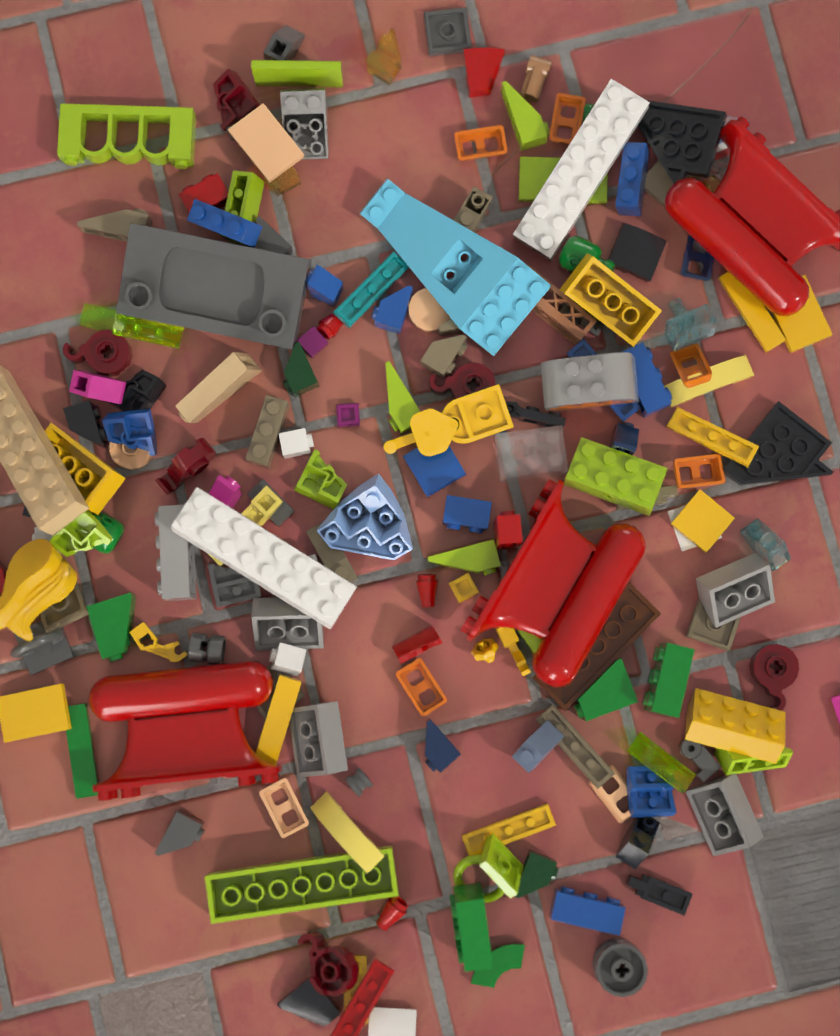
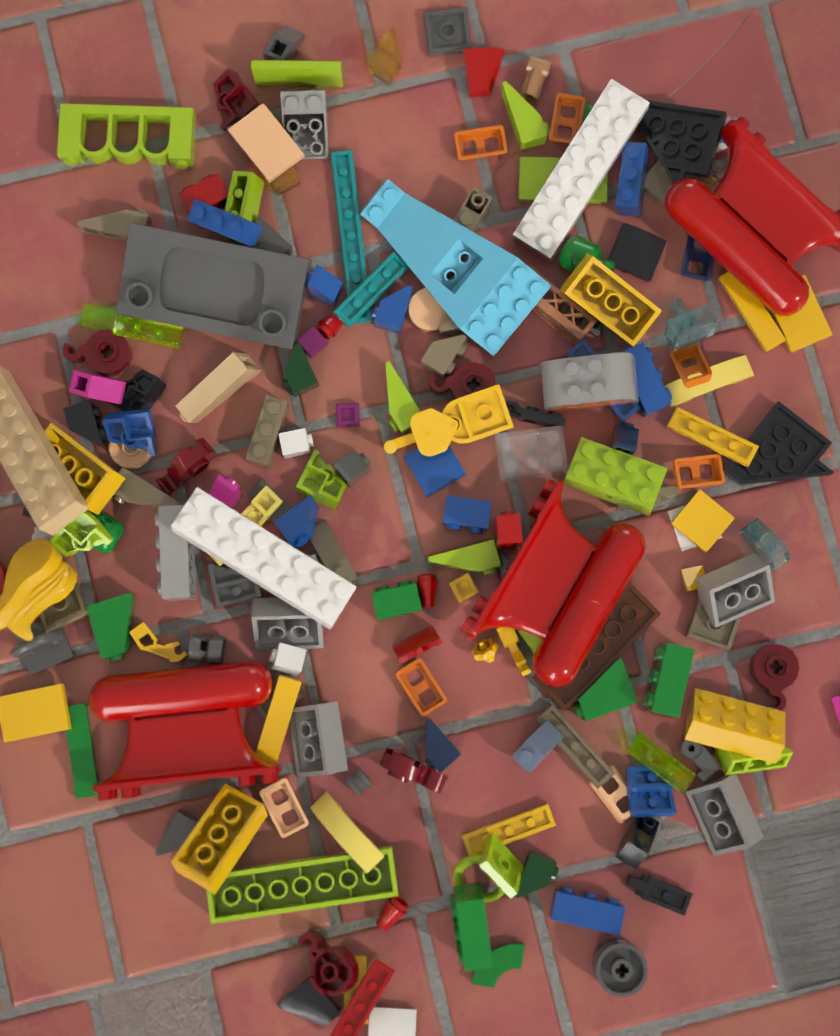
light blue brick [317,473,413,560] -> none
none -> dark tan slope [112,467,182,507]
none -> yellow brick [171,783,268,894]
none -> blue slope [274,495,319,549]
none -> teal tile [330,150,372,325]
none -> dark grey slope [334,451,371,488]
none -> green brick [371,580,422,621]
none -> dark red piece [379,747,448,794]
none -> yellow slope [680,565,705,592]

